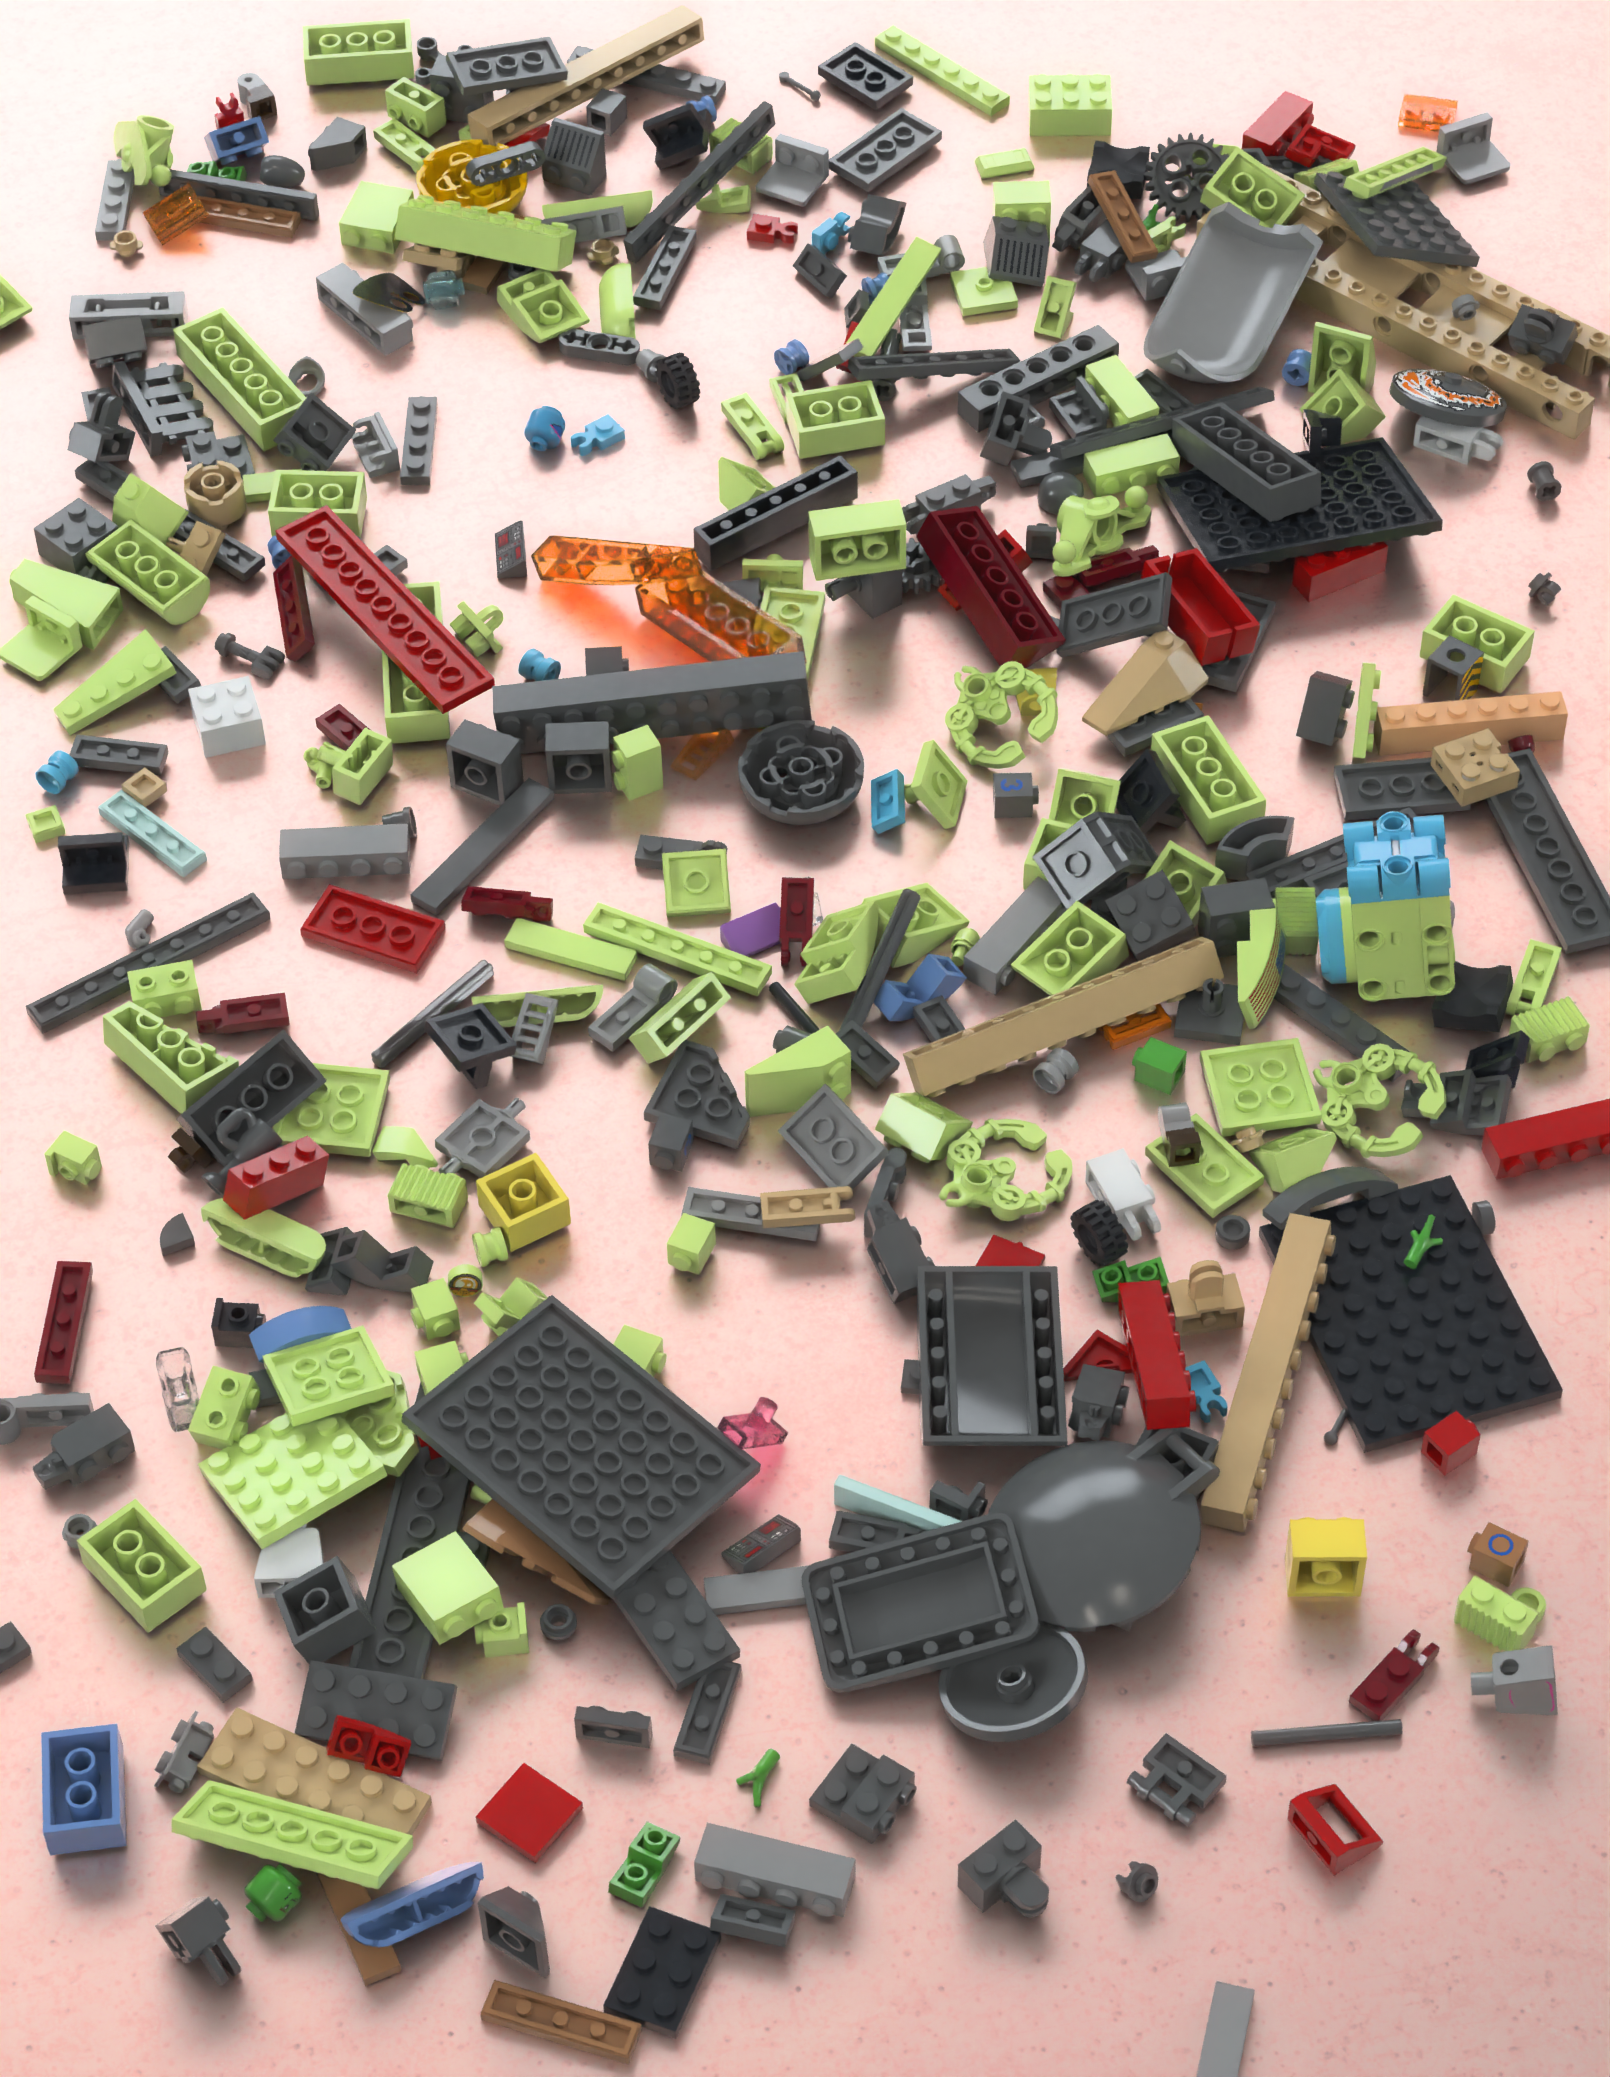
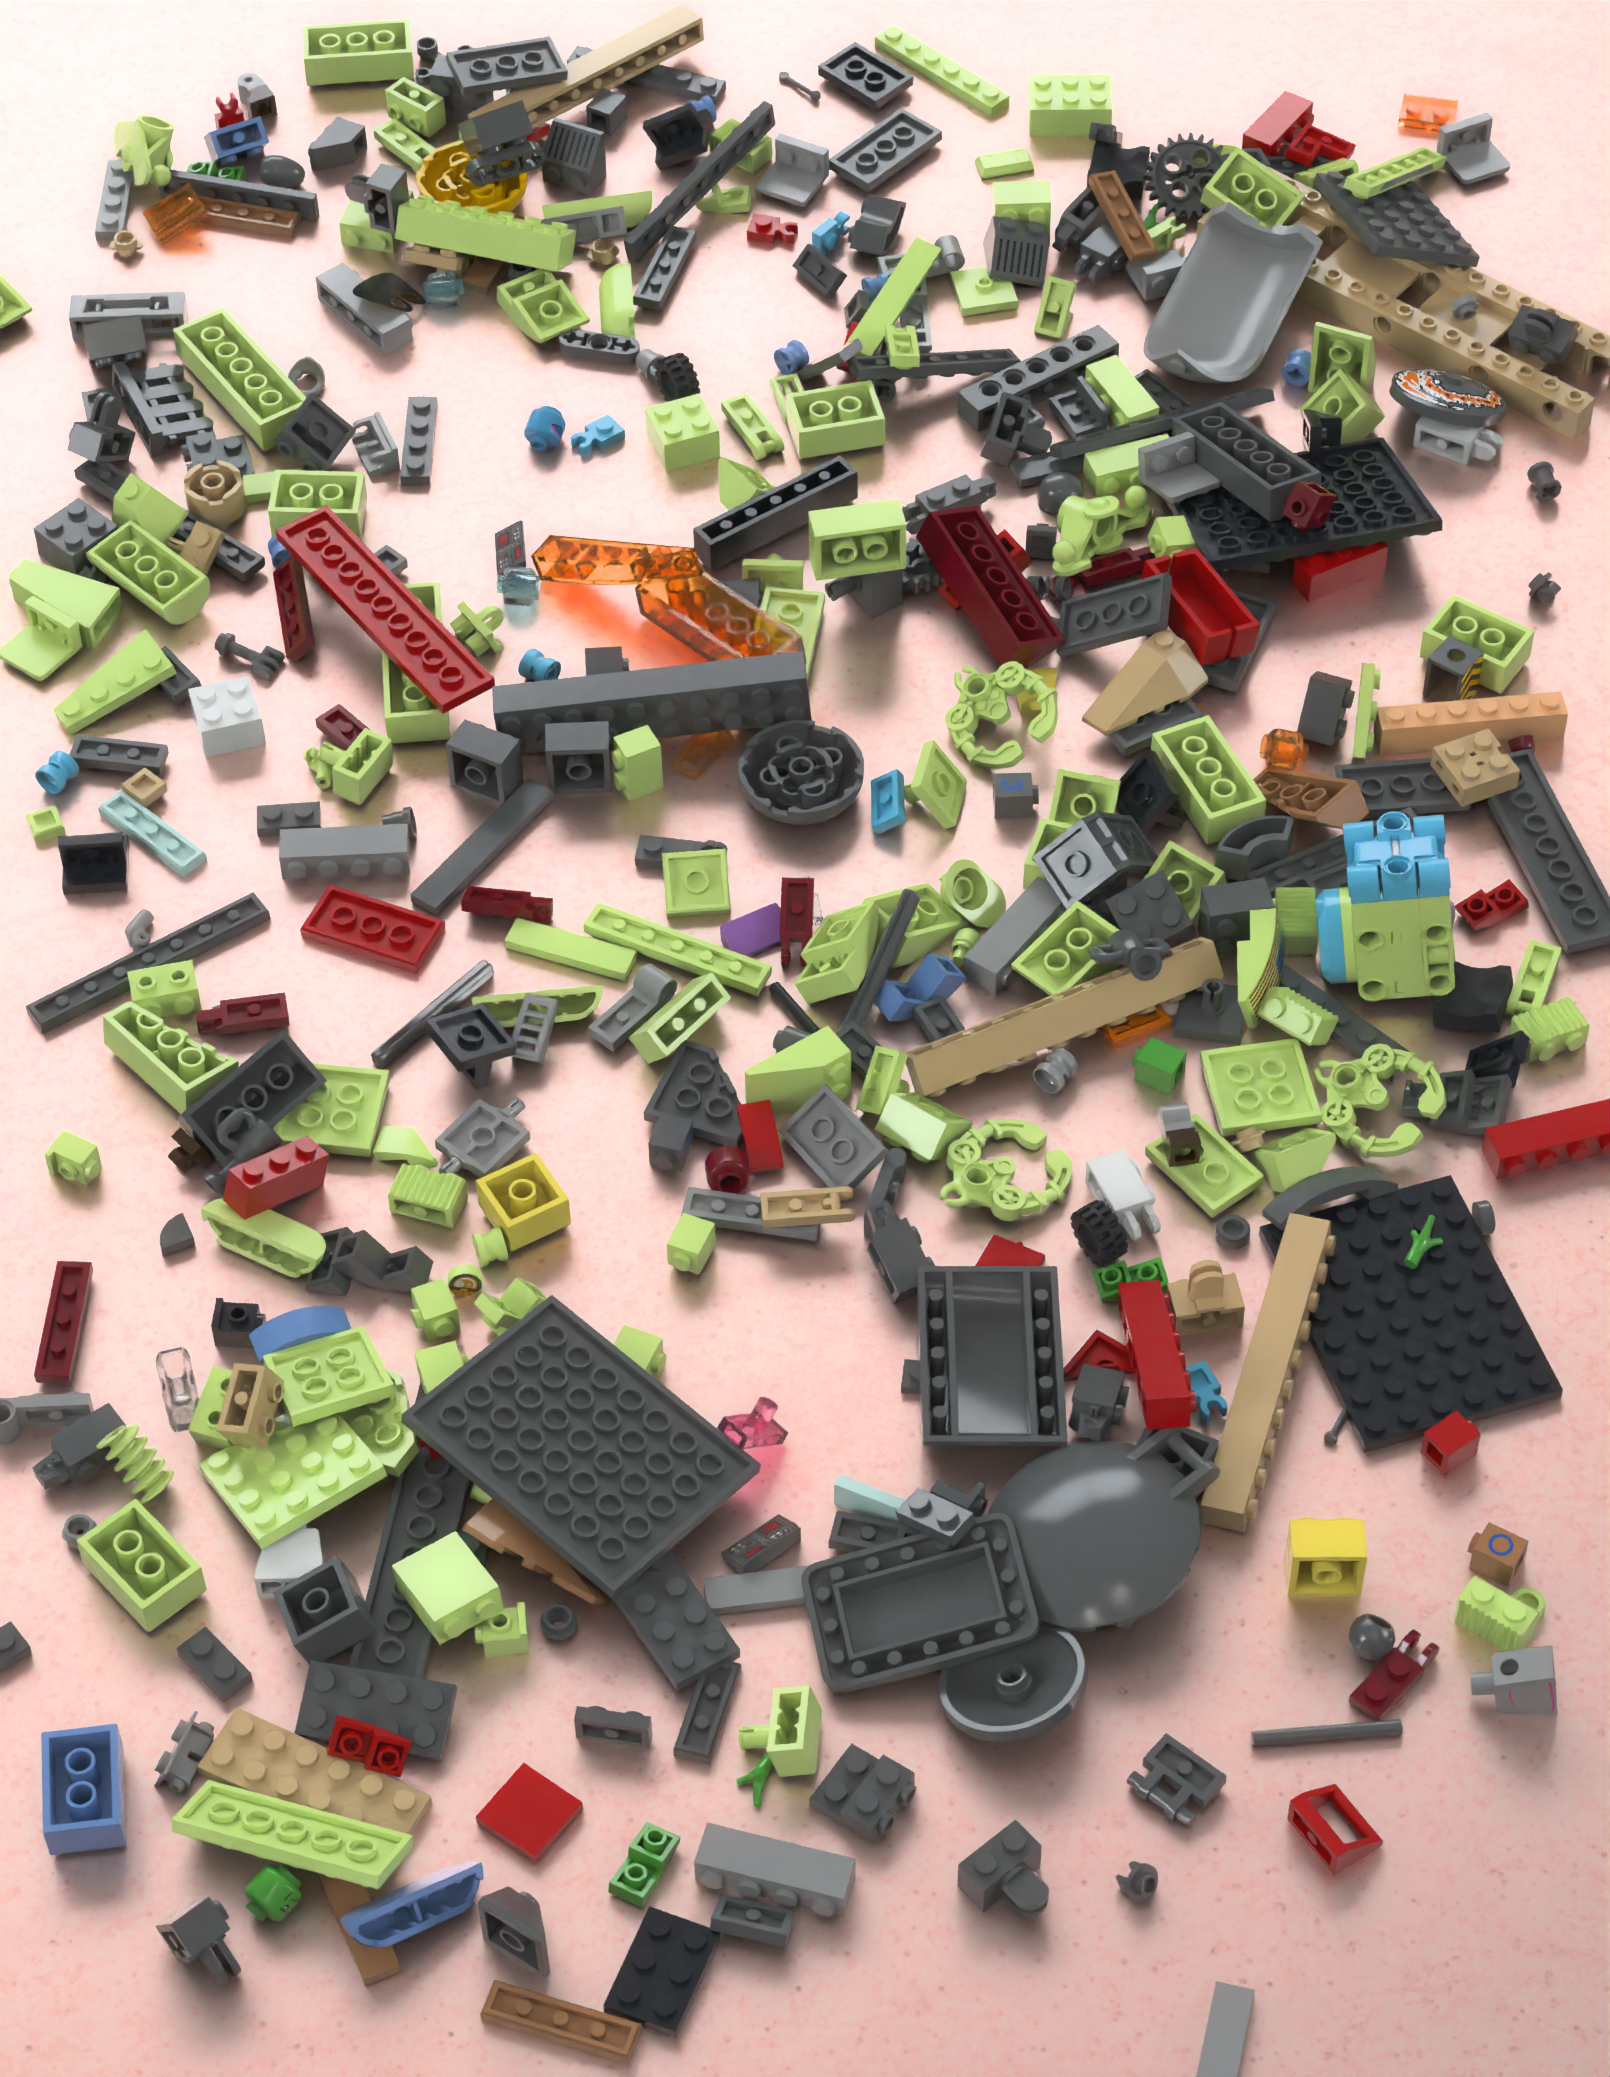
none -> yellowish green piece [96,1423,174,1503]
none -> tan brick [216,1363,284,1448]
none -> dark grey plate [257,801,321,837]
none -> dark grey brick [345,163,409,234]
none -> dark grey brick [457,100,534,157]
none -> clear light blue head [496,565,540,607]
none -> yellowish green brick [645,393,721,471]
none -> dark red head [705,1145,750,1194]
none -> red slope [737,1100,784,1174]
none -> yellowish green brick [738,1685,822,1777]
none -> yellowish green tile [856,1045,910,1116]
none -> yellowish green plate [885,325,920,370]
none -> plate [895,1487,976,1547]
none -> yellowish green piece [939,859,1006,928]
none -> dark grey piece [1027,576,1071,600]
none -> dark grey piece [1088,929,1170,981]
none -> dark grey hinge [1089,122,1123,144]
none -> light grey bracket [1138,431,1220,503]
none -> yellowish green brick [1148,515,1195,564]
none -> medium nougat wedge [1253,767,1369,830]
none -> yellowish green brick [1257,987,1339,1046]
none -> clear orange head [1259,728,1308,771]
none -> dark red brick [1282,481,1336,531]
none -> dark grey piece [1349,1614,1395,1660]
none -> red slope [1455,879,1529,930]

